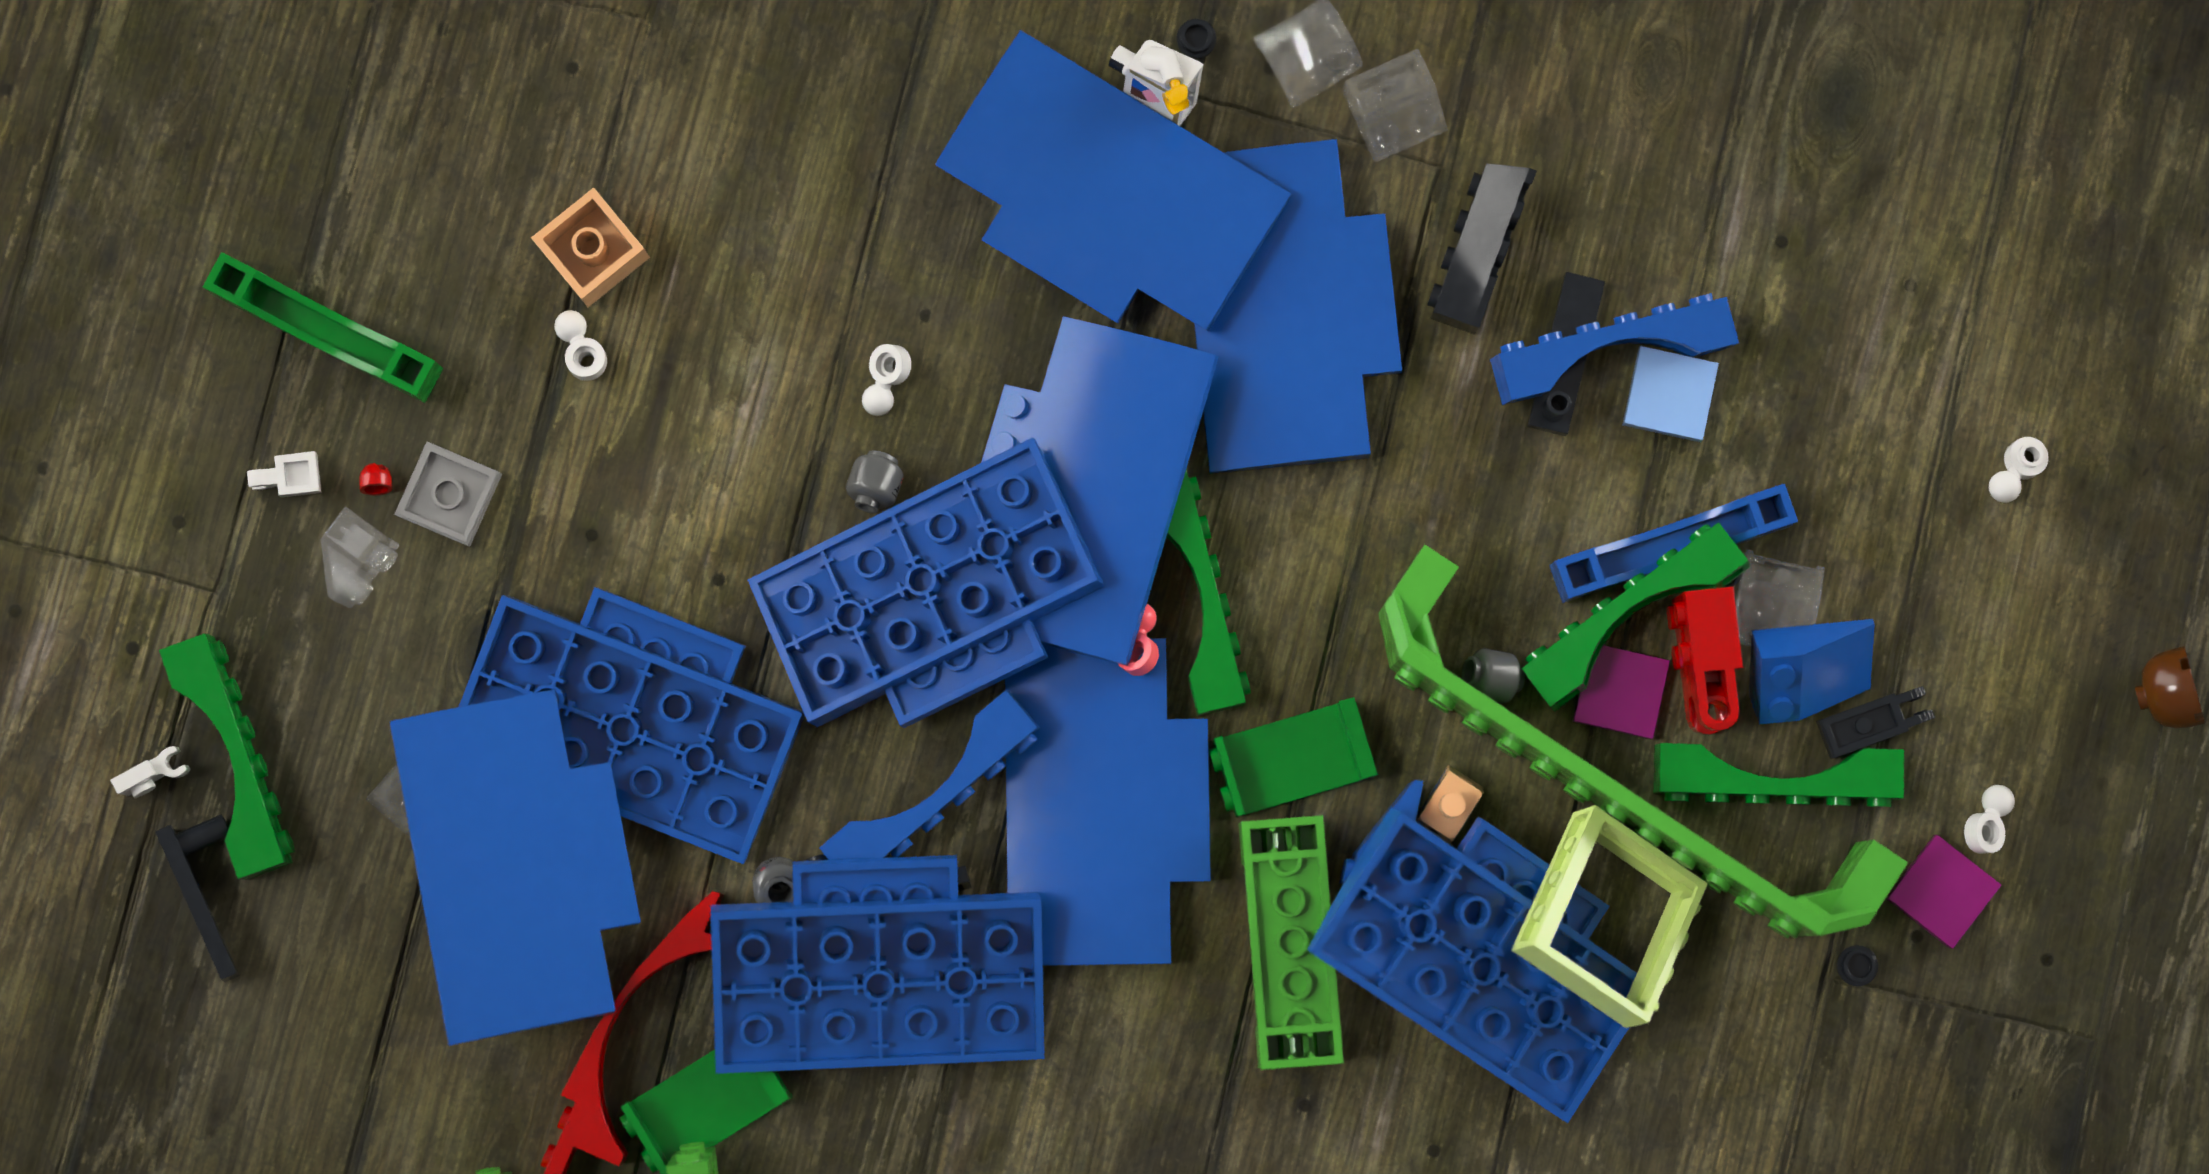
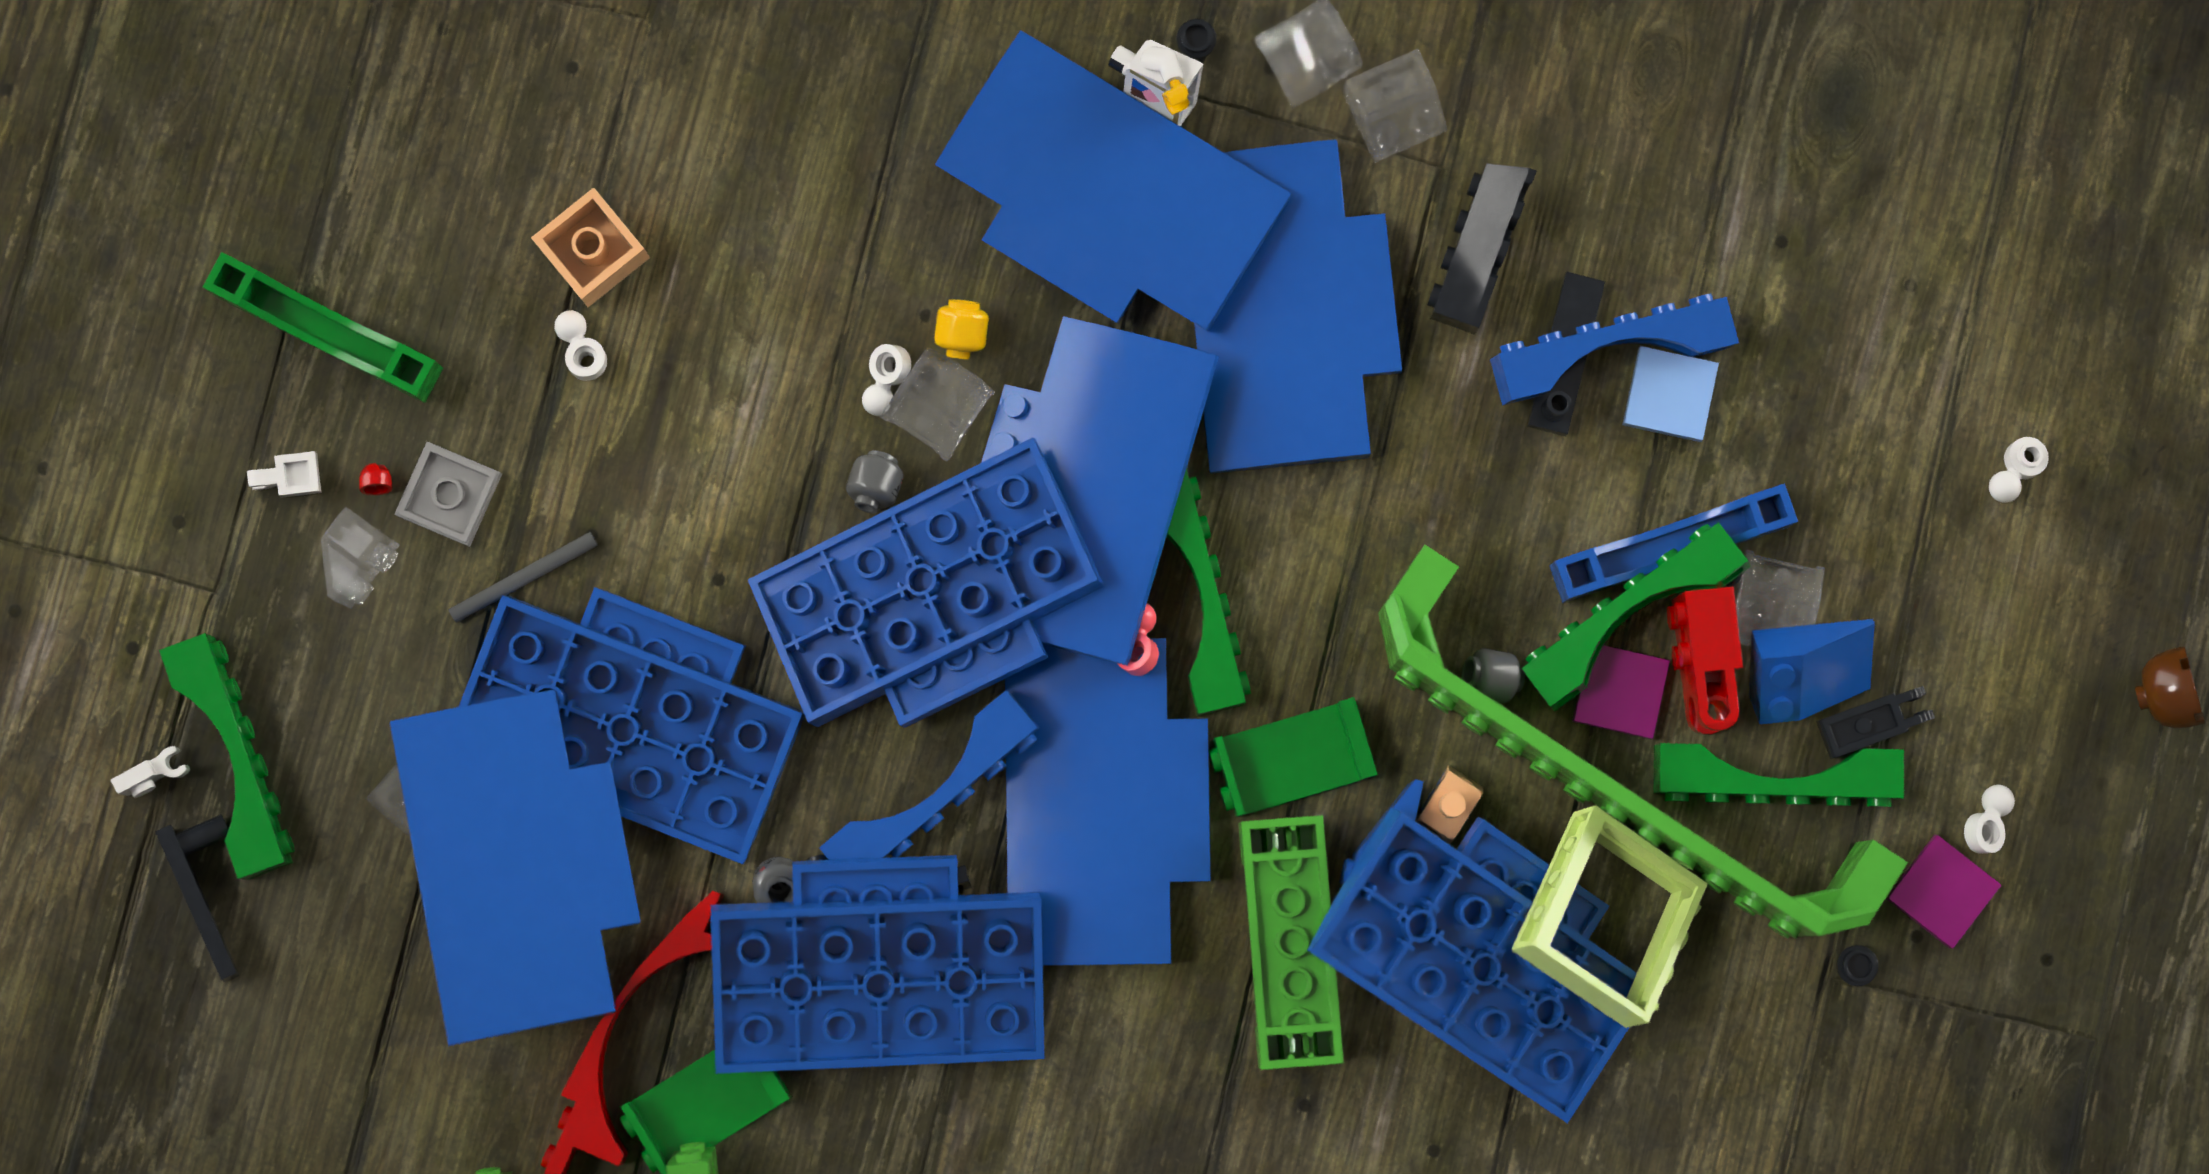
none -> dark grey bar [448,532,598,623]
none -> clear slope [880,348,995,462]
none -> yellow head [934,299,989,359]

